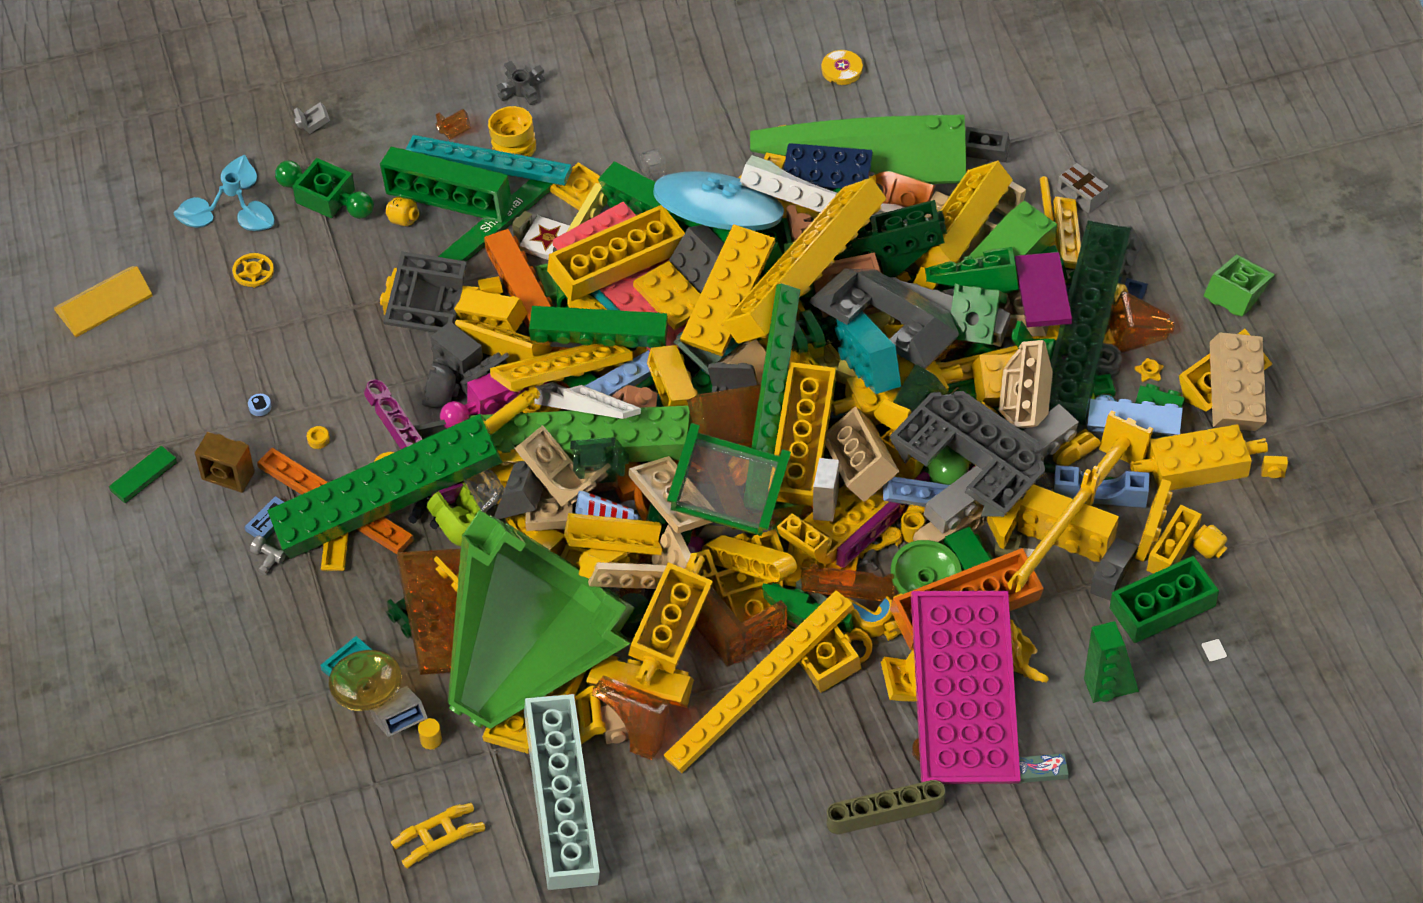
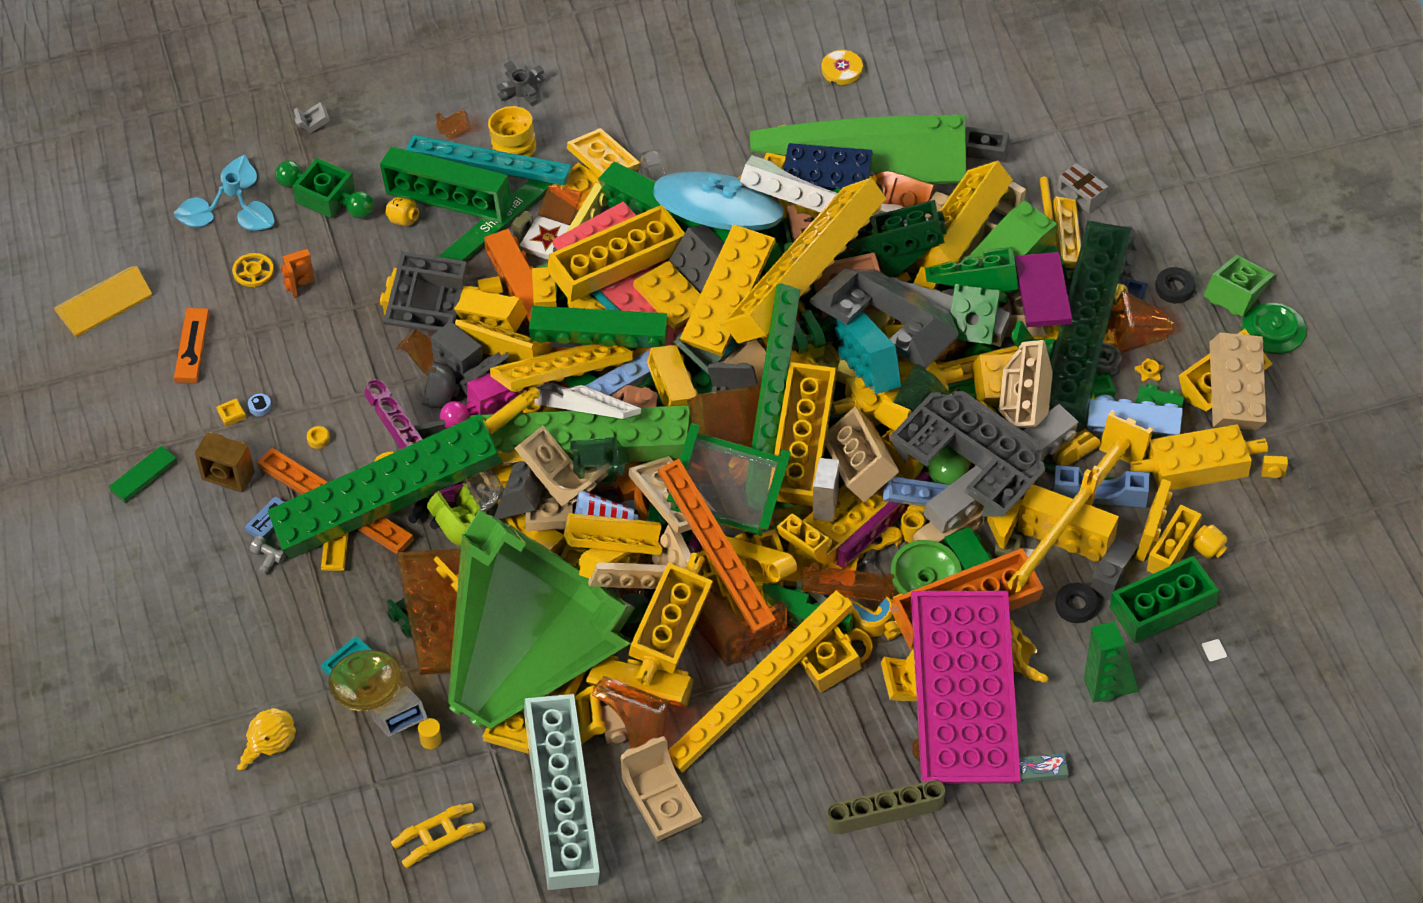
none -> orange tile [174,308,209,383]
none -> yellow tile [216,398,247,427]
none -> yellow hair [237,708,296,770]
none -> orange bracket [280,248,315,298]
none -> clear orange piece [396,329,435,376]
none -> yellow brick [532,267,557,307]
none -> clear orange piece [538,185,583,225]
none -> yellow plate [567,128,640,177]
none -> tan bracket [620,736,702,842]
none -> orange plate [658,459,776,633]
none -> black tyre [1055,582,1098,623]
none -> black tyre [1155,267,1195,304]
none -> green piece [1242,303,1306,354]

